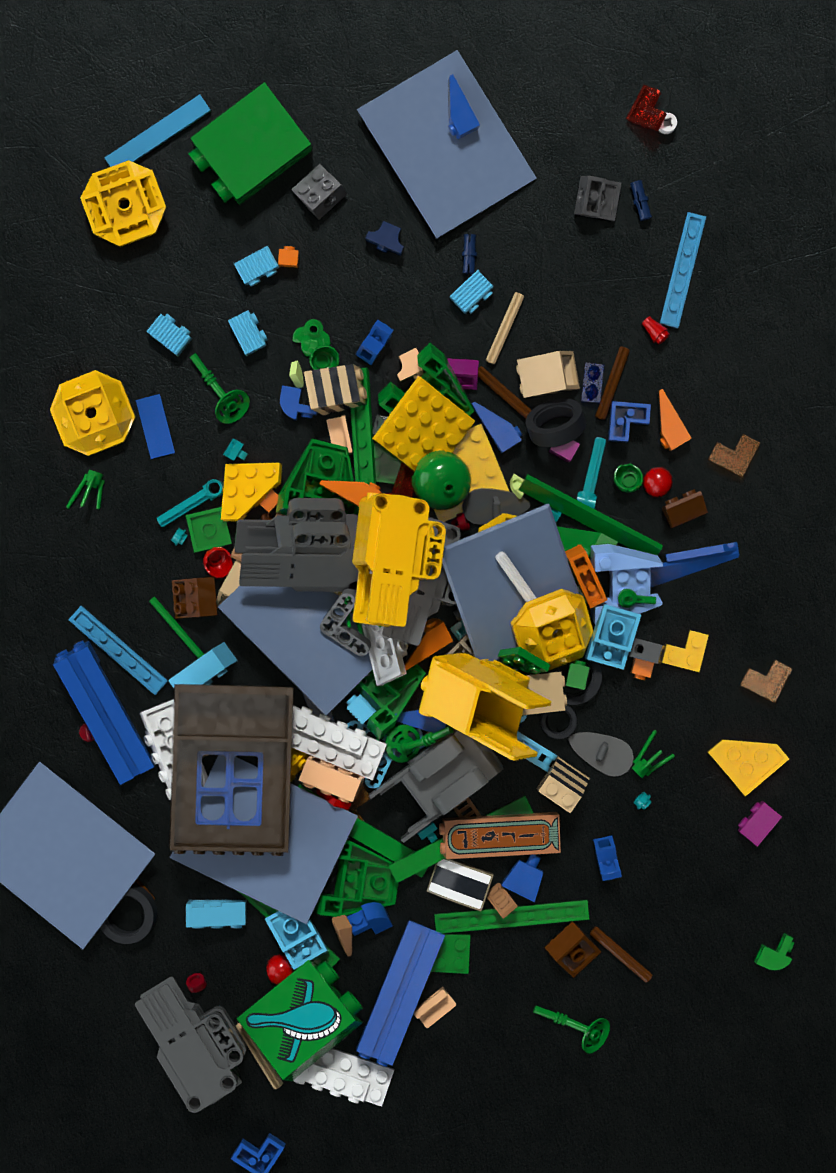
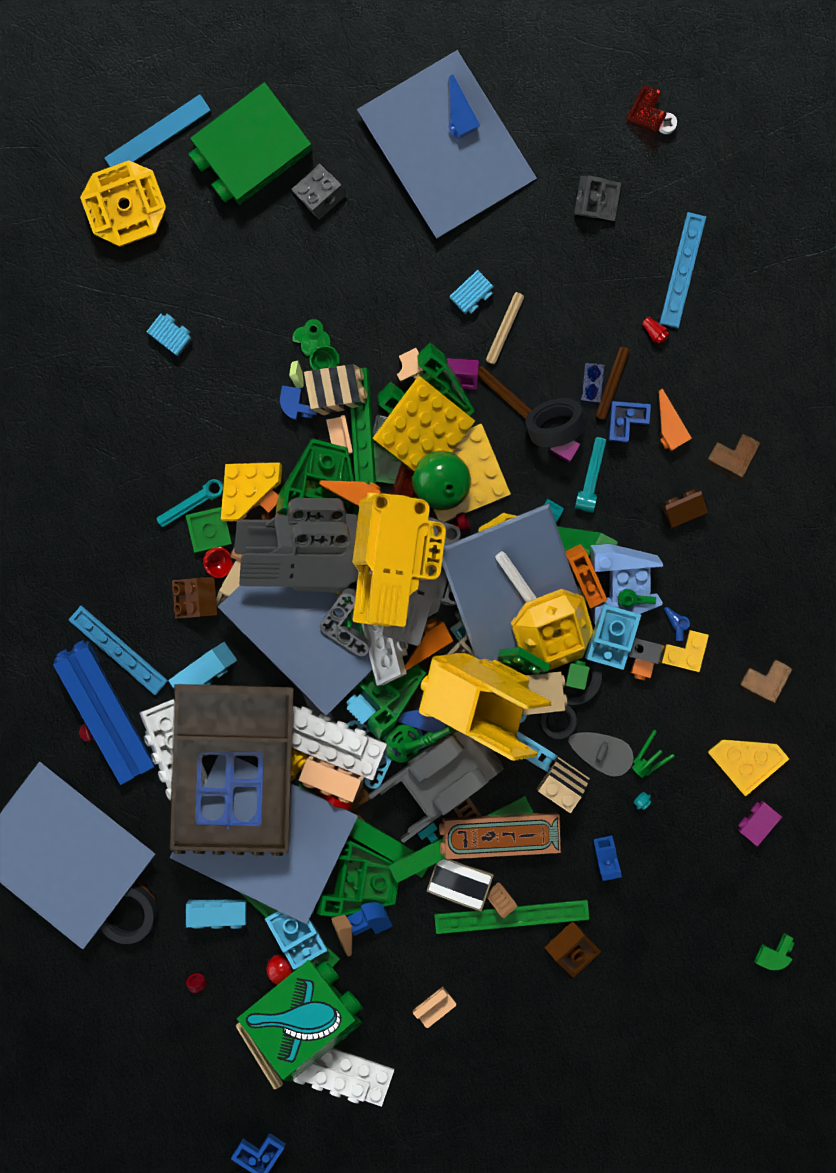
yellow piece [50,370,136,456] -> none
green plant [66,470,105,509] -> none
dark grey piece [135,977,247,1113] -> none
blue piece [136,394,175,459] -> none
green bar [149,596,204,659] -> none
teal plate [171,528,188,546] -> none
green dish [190,353,250,424] -> none
teal tile [223,438,247,461] -> none
medium azure brick [228,310,268,356] -> none
medium azure brick [234,246,279,287] -> none
orange plate [278,246,299,268] -> none
blue brick [356,320,393,365] -> none
blue brick [356,920,445,1067] -> none
dark blue brick [365,221,404,256] -> none
green plate [430,933,470,974] -> none
dark blue pin [462,234,477,274] -> none
dark grey shield [462,488,530,525] -> none
blue slope [471,402,523,453] -> none
blue torso [501,854,543,902] -> none
yellowish green tile [510,474,524,499] -> none
tan slope [516,351,580,398] -> none
green tile [518,474,663,555] -> none
green dish [533,1006,610,1053] -> none
reddish brown axle [590,927,652,983] -> none
green hair [614,463,643,493] -> none
dark blue pin [630,180,652,221] -> none
red hair [643,467,673,497] -> none
blue wedge [650,542,739,587] -> none
none -> blue animal [664,607,690,641]

